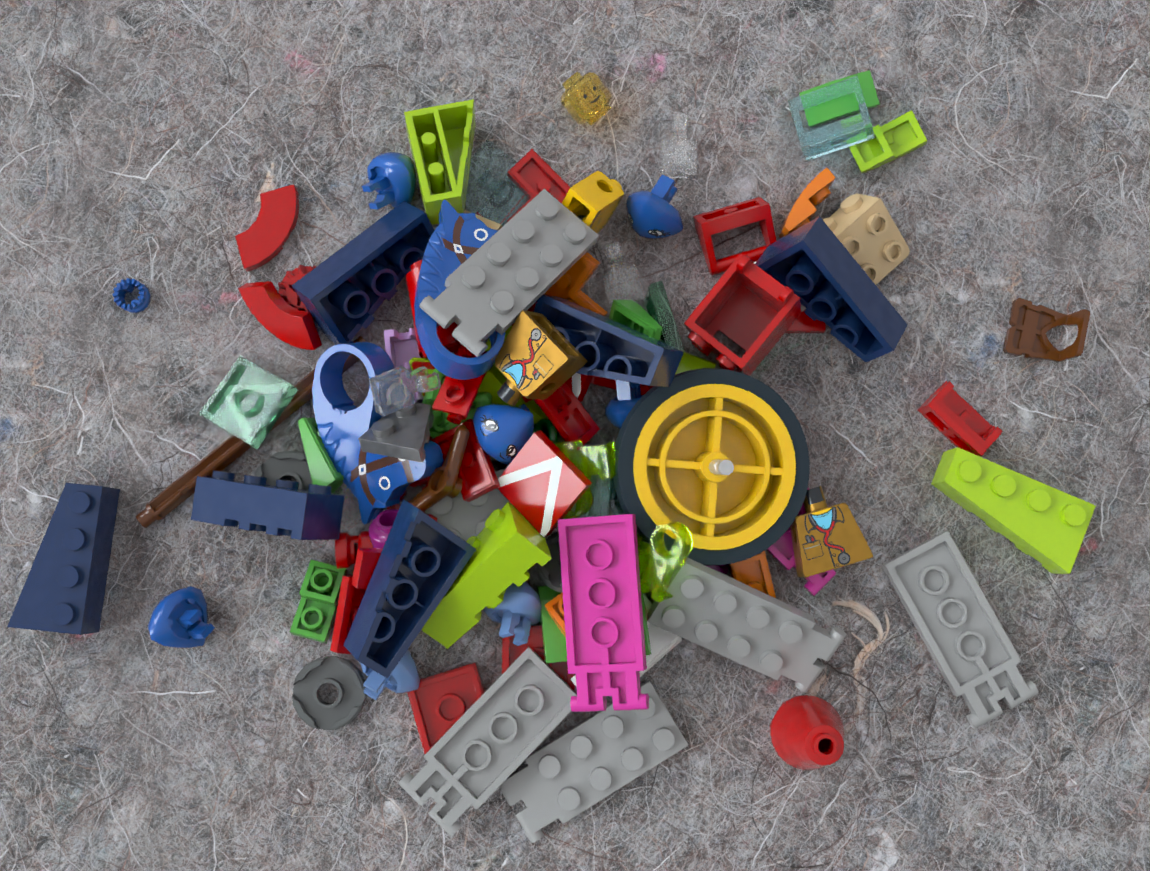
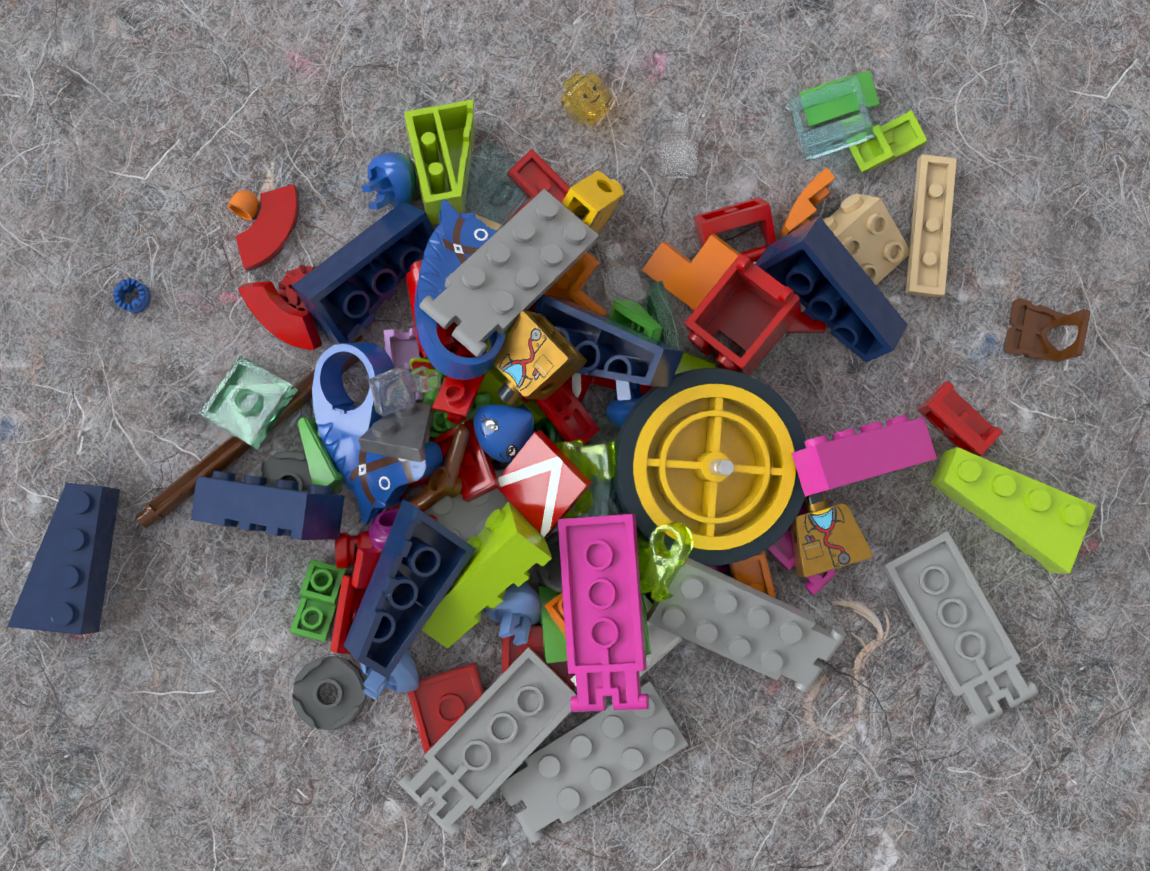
blue piece [148,586,215,648] -> none
blue piece [626,174,683,239] -> none
red cone [770,695,844,770] -> none
none -> orange hinge [227,190,259,221]
none -> orange tile [642,233,740,310]
none -> dark pink brick [792,414,937,496]
none -> tan plate [905,154,957,298]

